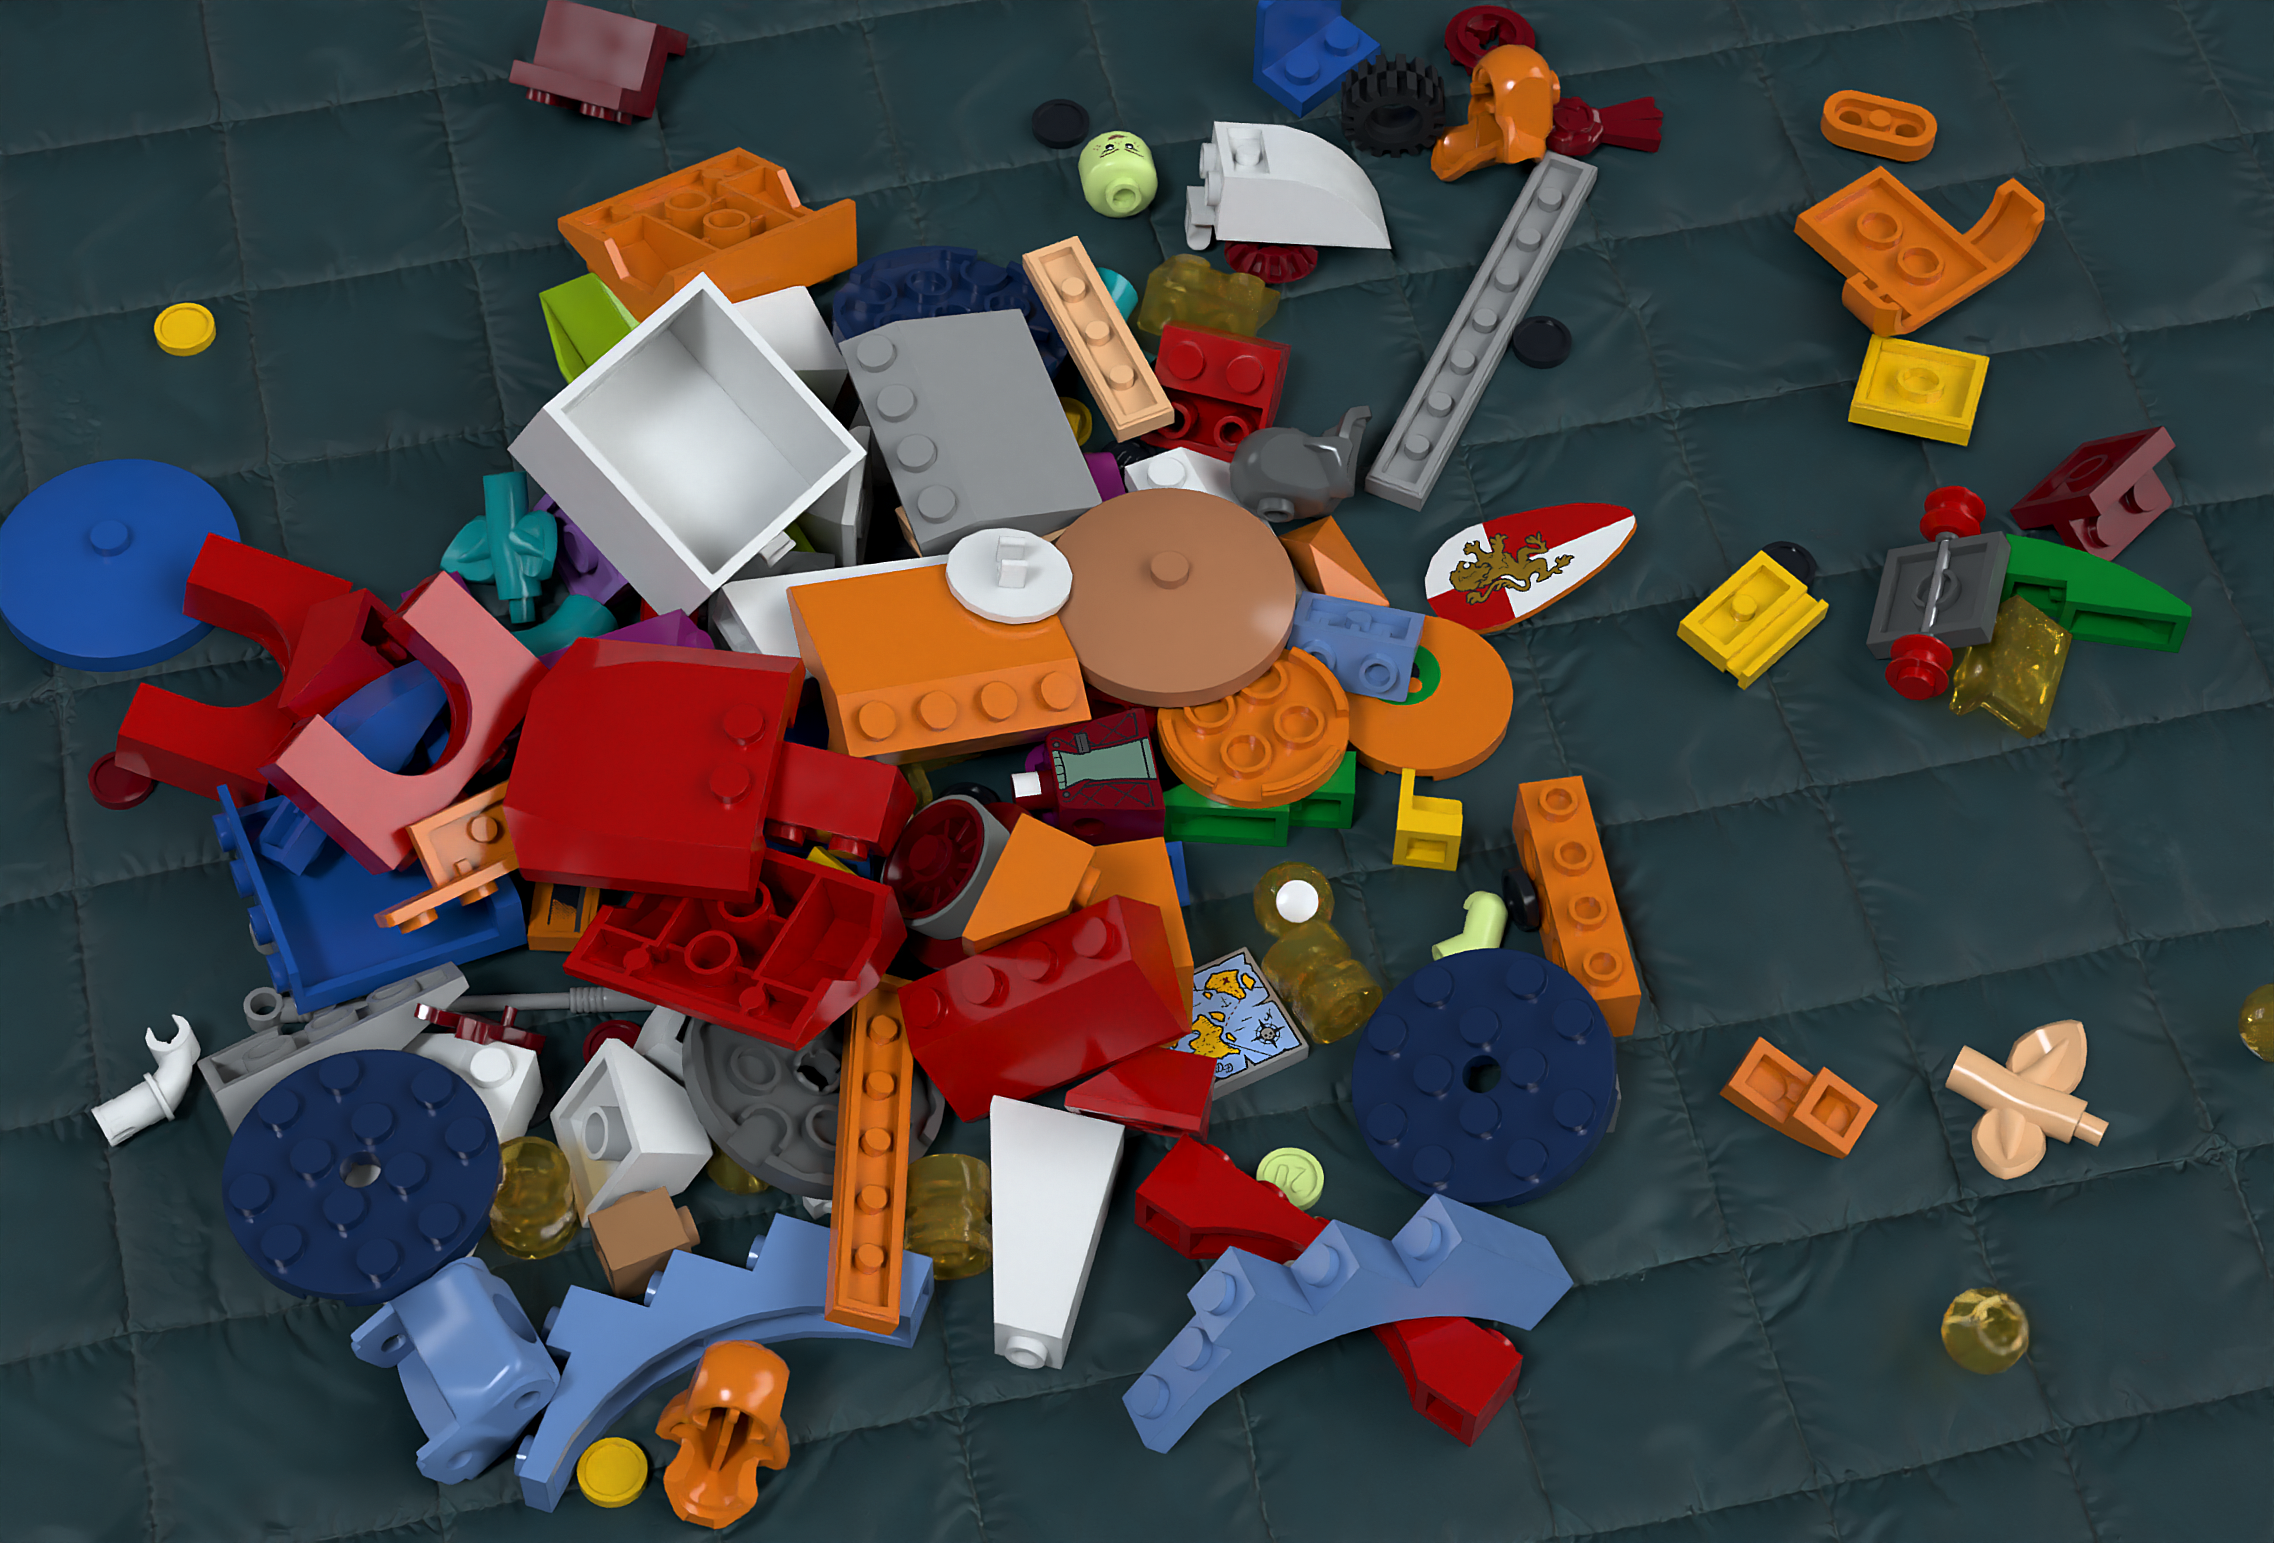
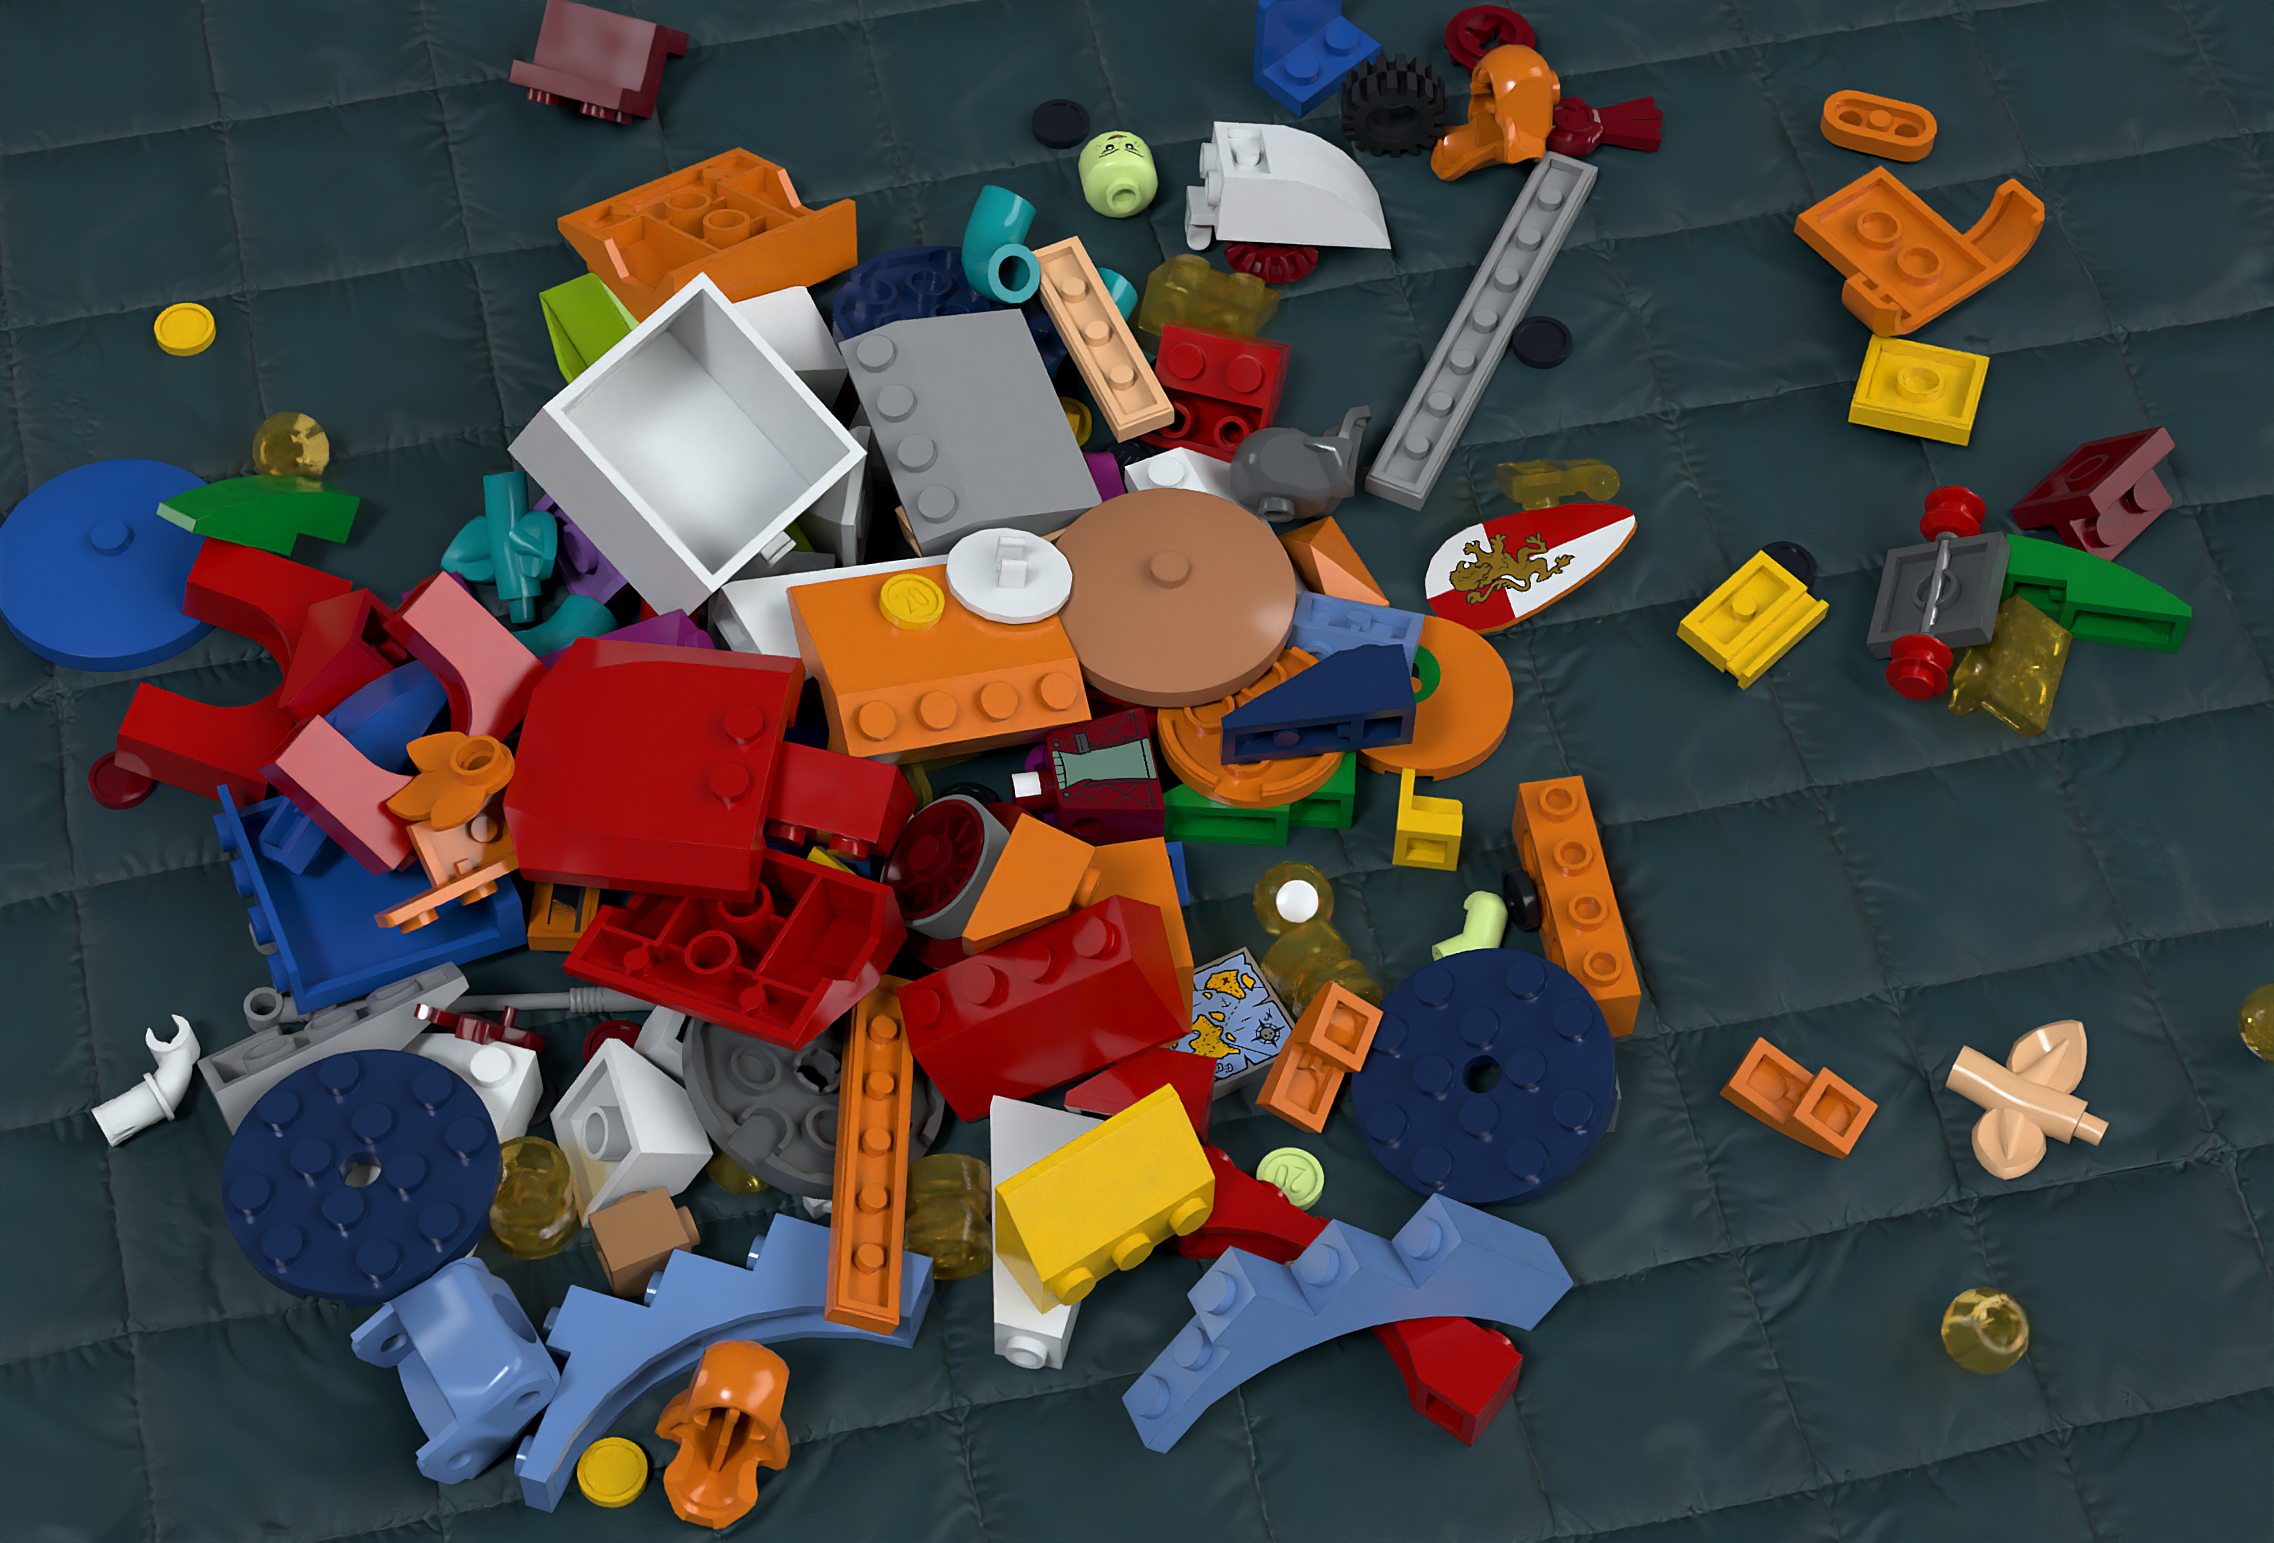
none -> green slope [156,475,361,556]
none -> clear yellow piece [252,411,329,479]
none -> orange plate [386,731,515,832]
none -> yellow piece [879,574,945,631]
none -> teal cylinder [961,185,1040,304]
none -> yellow slope [995,1083,1215,1315]
none -> dark blue slope [1219,644,1417,765]
none -> orange slope [1255,982,1383,1133]
none -> clear yellow plate [1495,457,1620,510]

